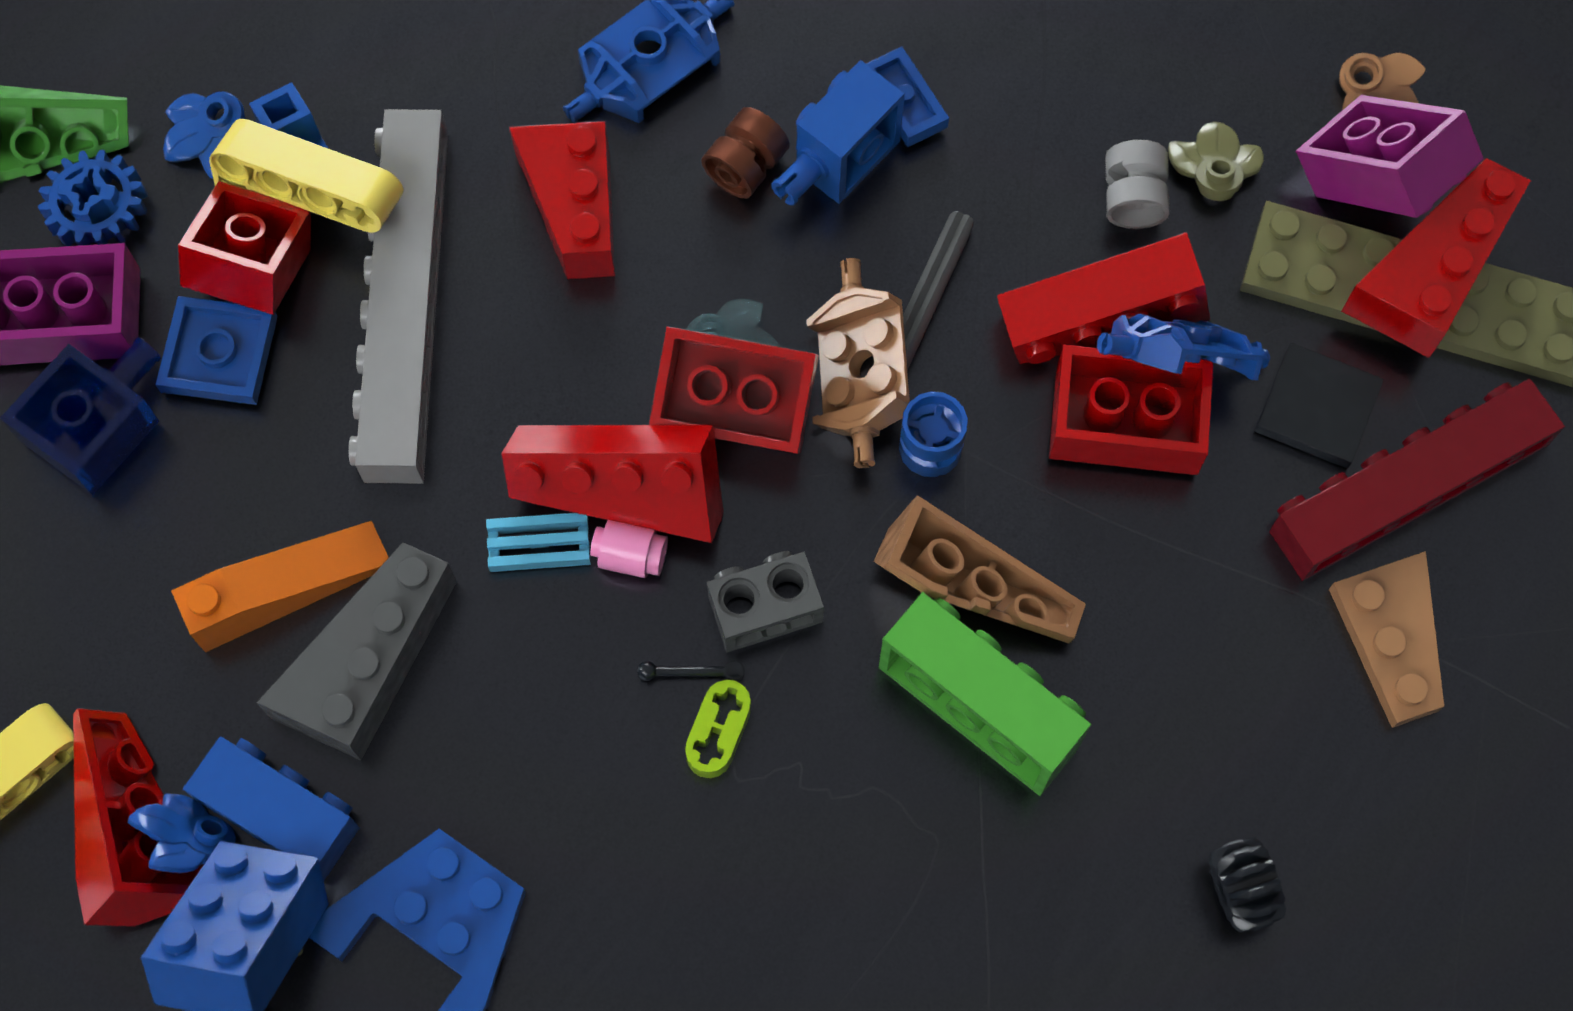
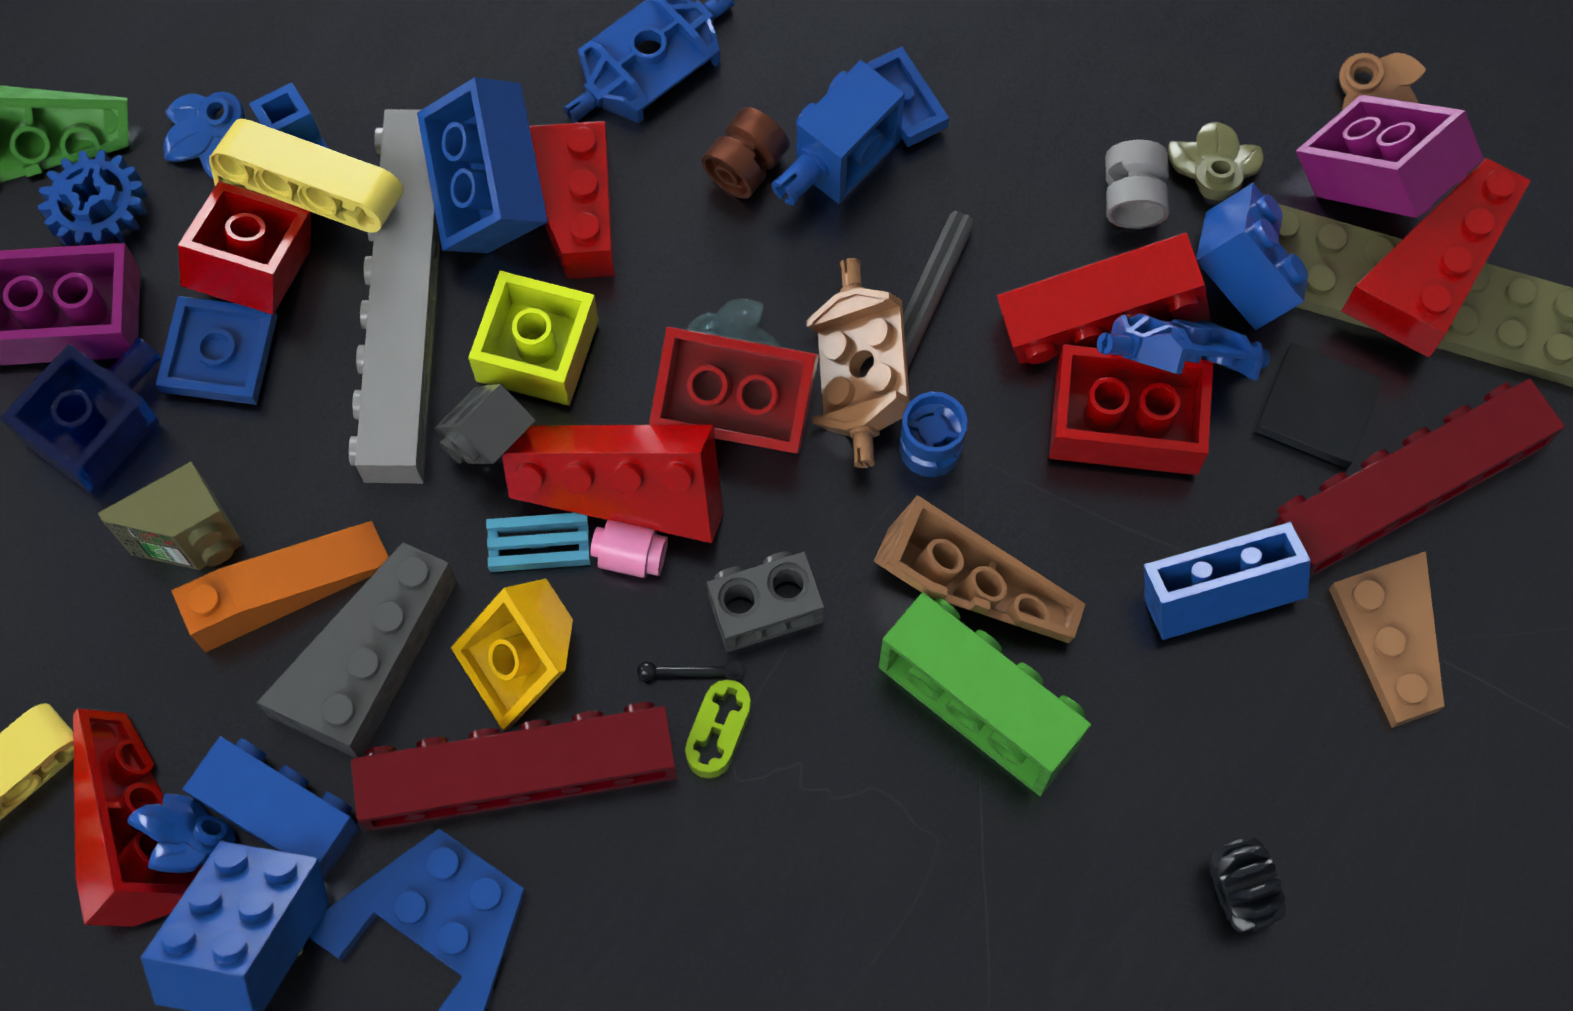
none -> olive slope [98,461,244,570]
none -> dark red brick [350,702,677,832]
none -> blue brick [417,77,548,253]
none -> dark grey brick [434,384,536,464]
none -> yellow slope [451,579,573,731]
none -> neon yellow brick [468,271,599,406]
none -> blue brick [1144,522,1311,640]
none -> blue brick [1196,183,1308,330]

